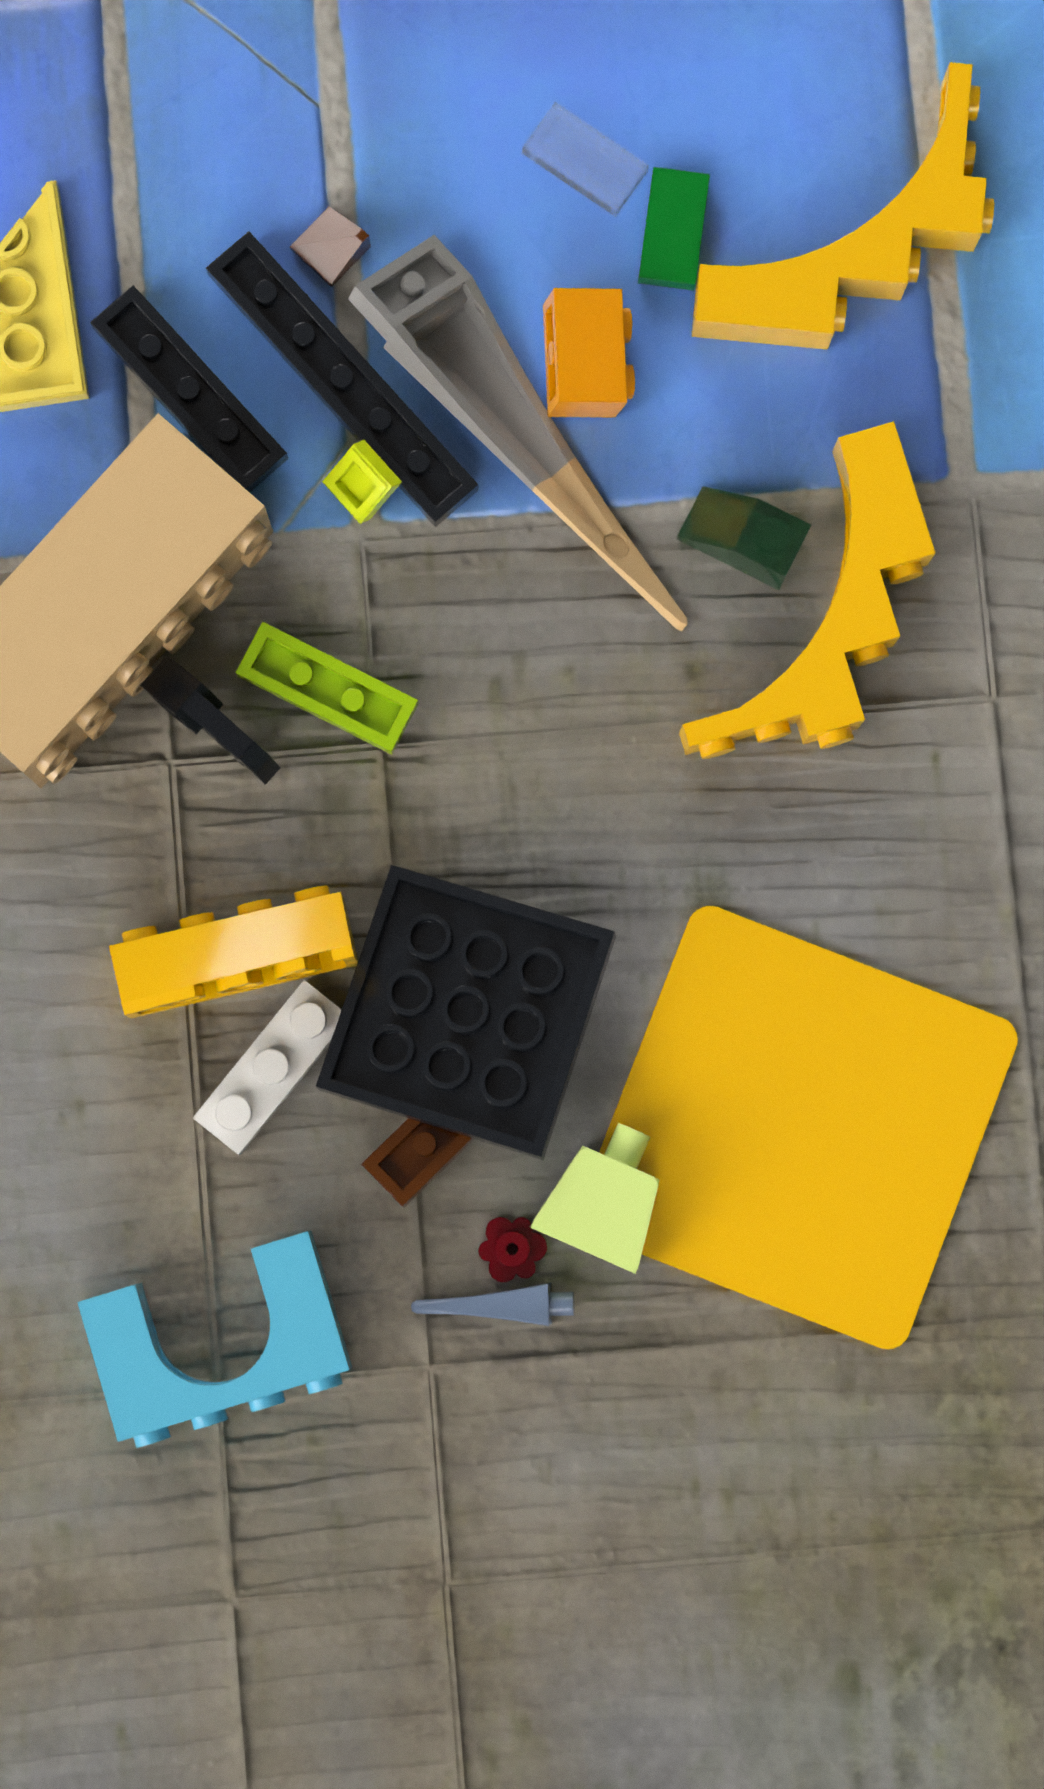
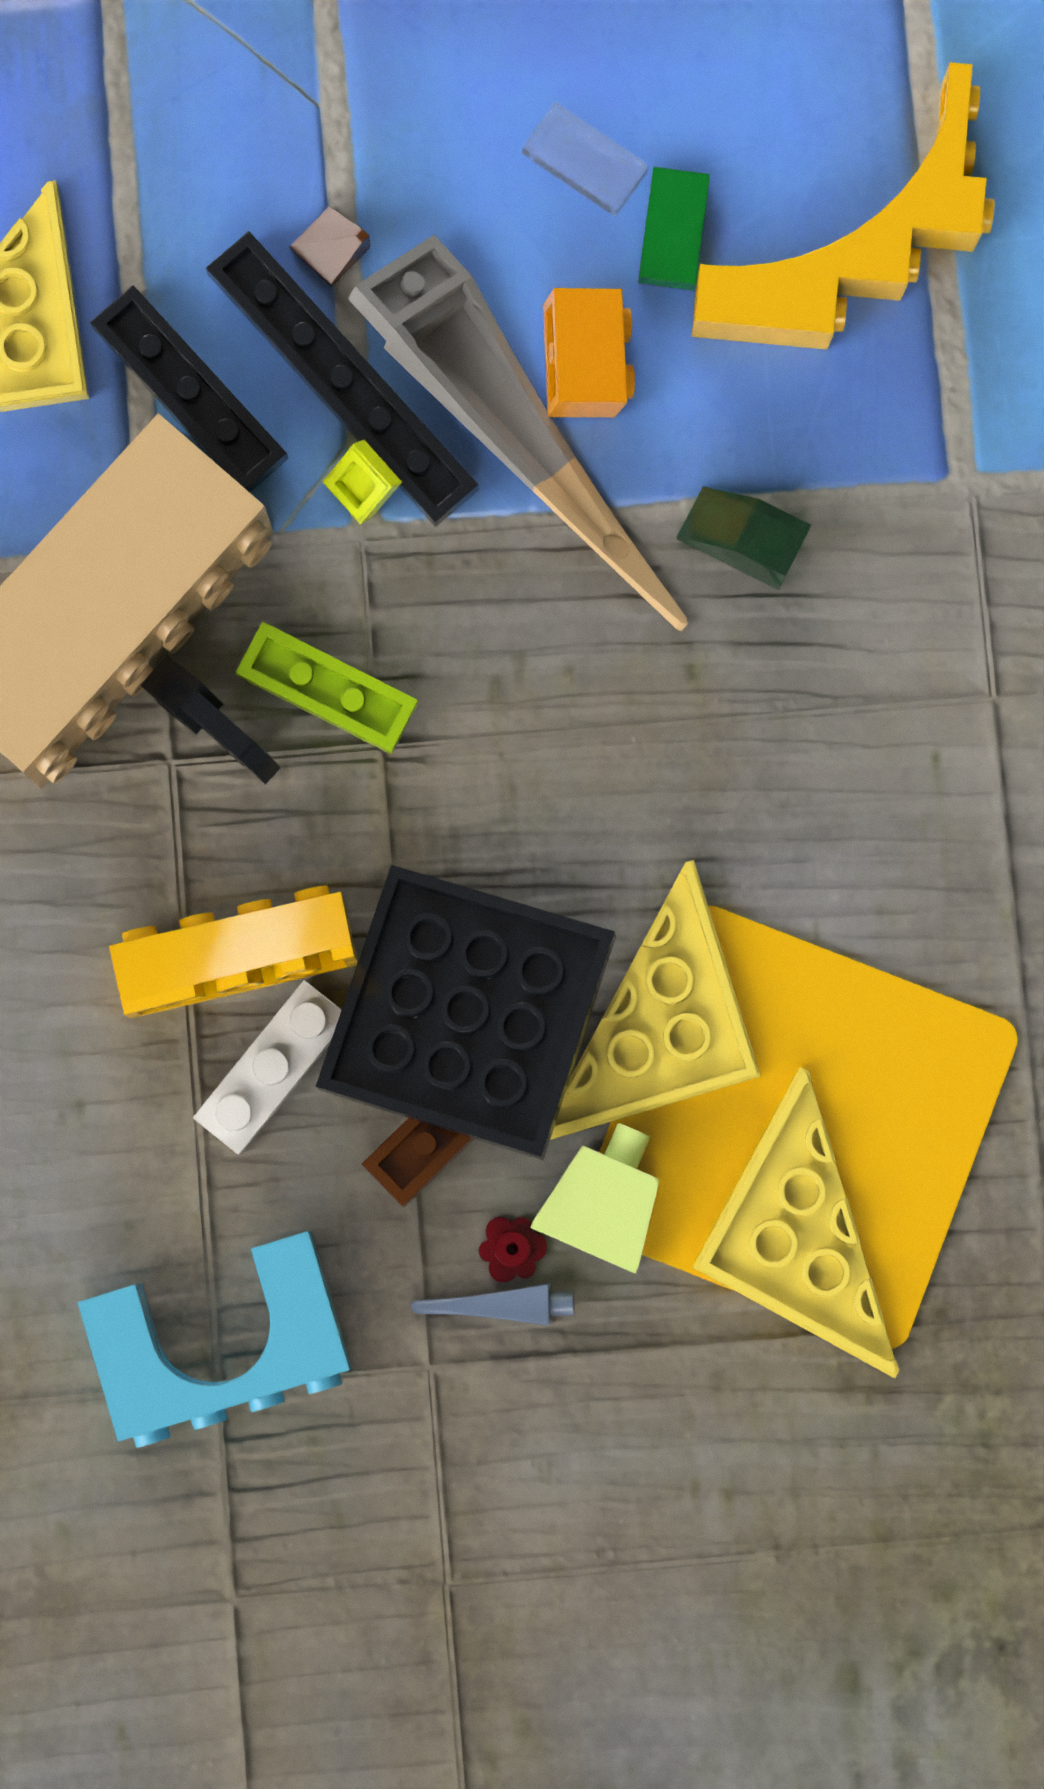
yellow arch [679,421,935,759] -> none
none -> light yellow tile [550,860,761,1140]
none -> light yellow tile [692,1067,899,1378]

